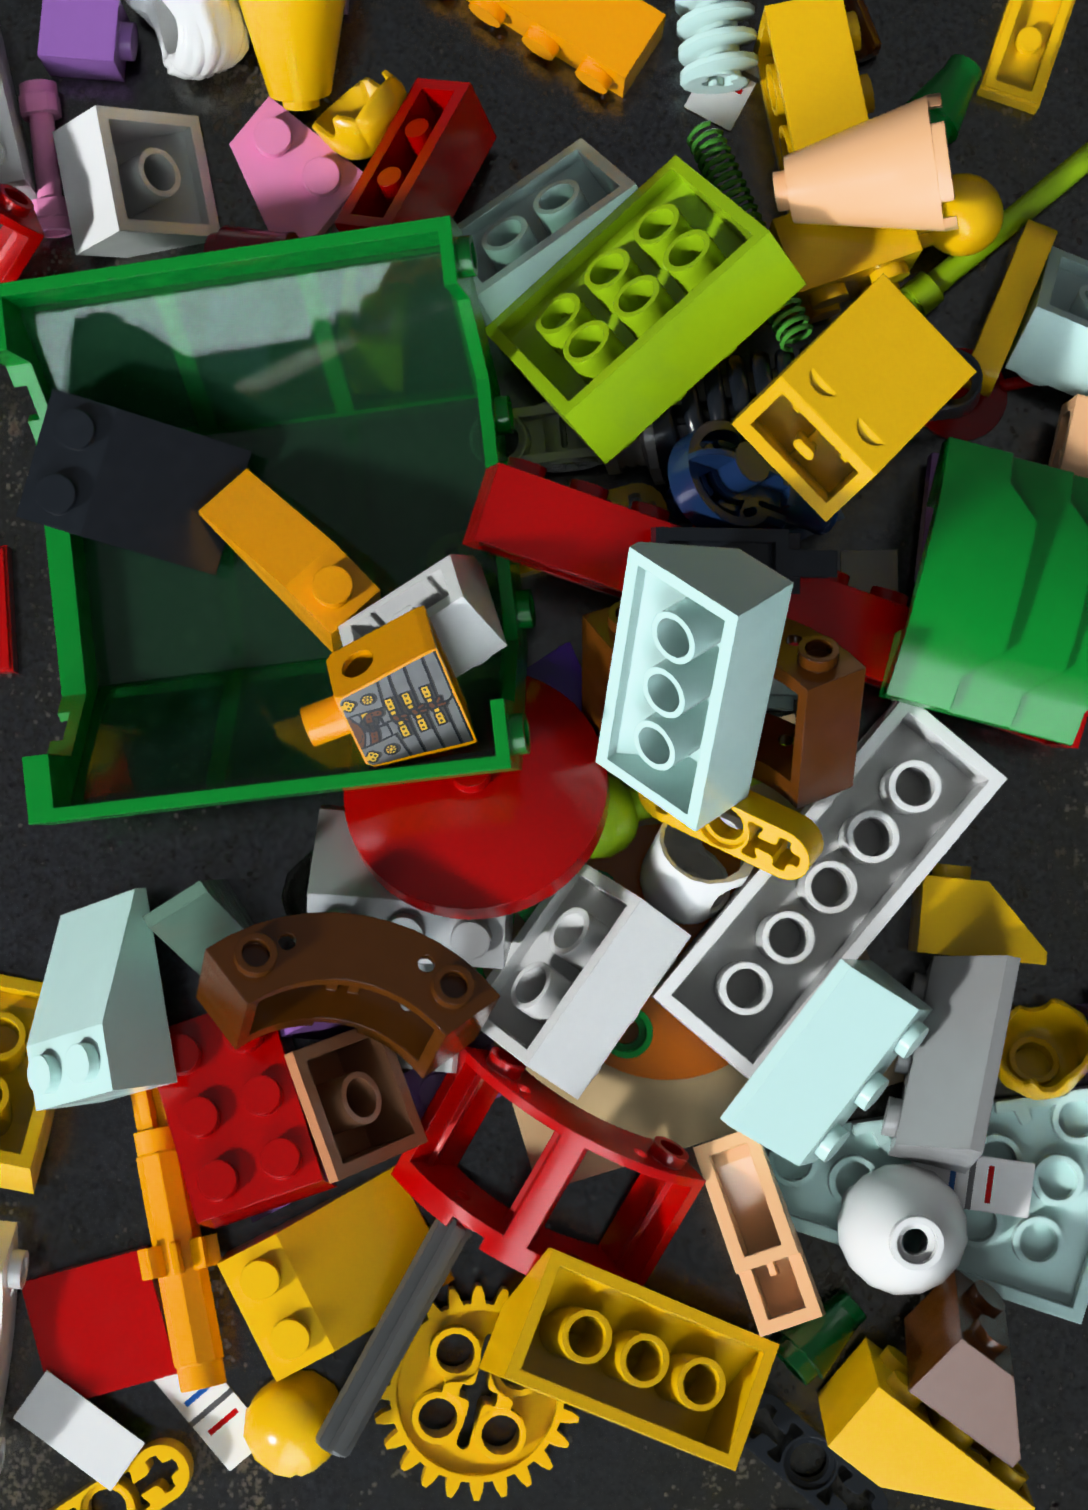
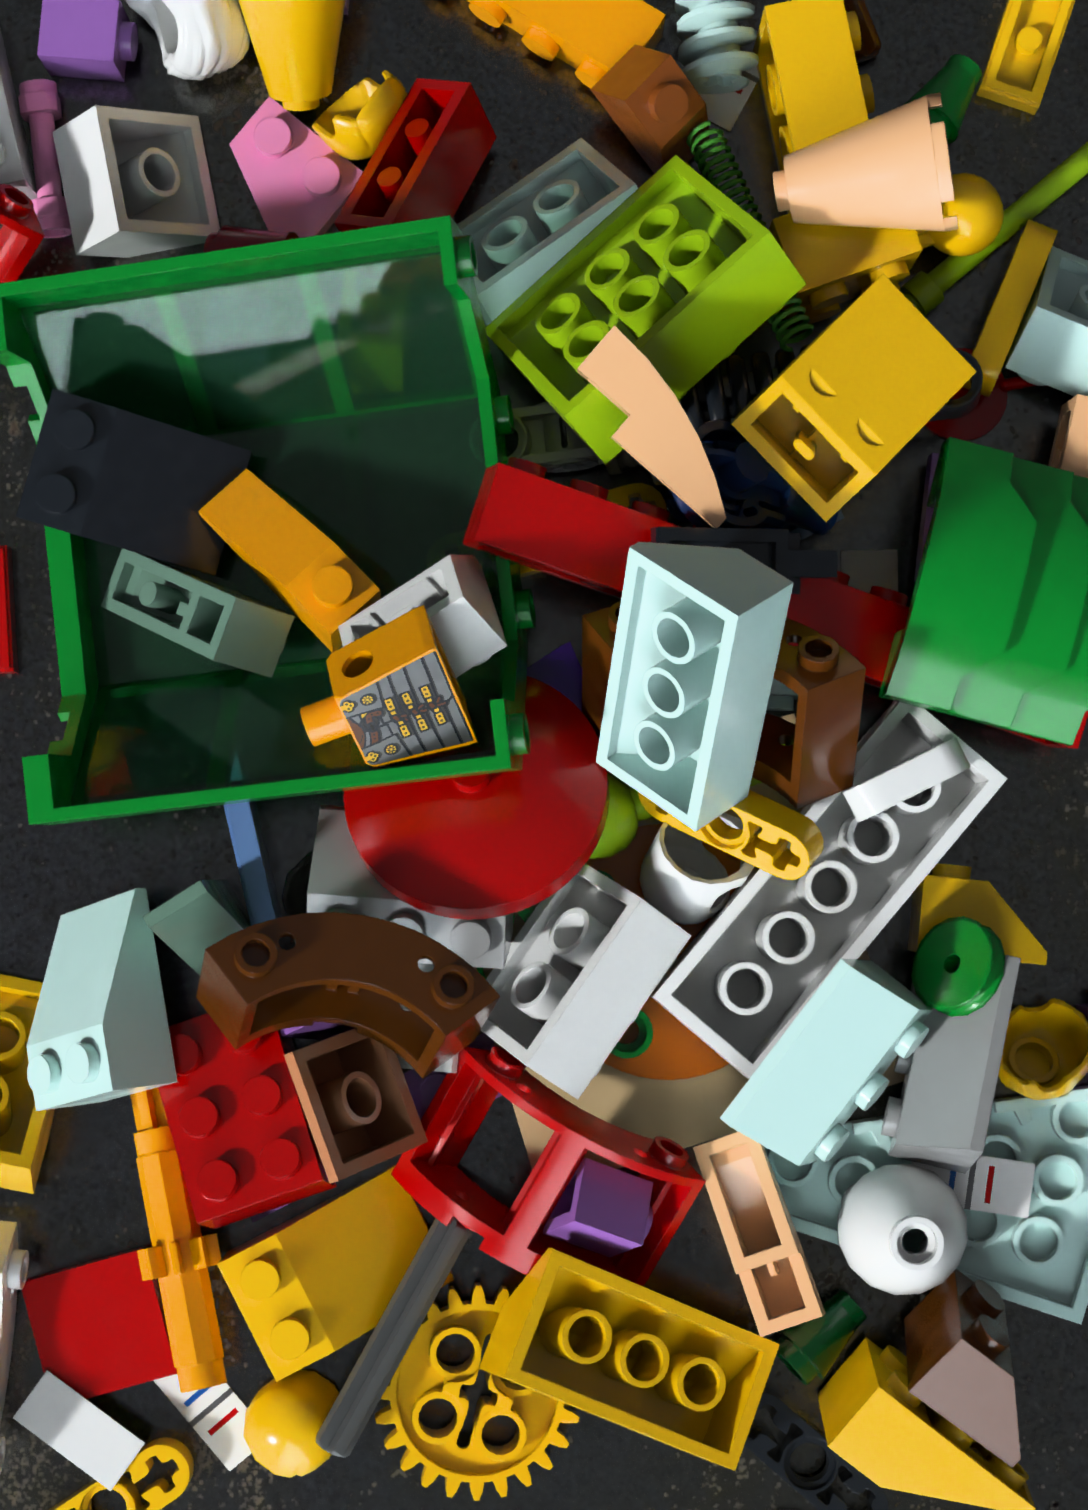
none -> sand green slope [101,549,295,678]
none -> medium blue tile [211,743,282,926]
none -> medium lavender brick [543,1158,653,1258]
none -> light nougat slope [577,325,726,529]
none -> dark orange slope [590,44,710,174]
none -> white beam [843,737,971,822]
none -> green piece [911,916,1005,1017]

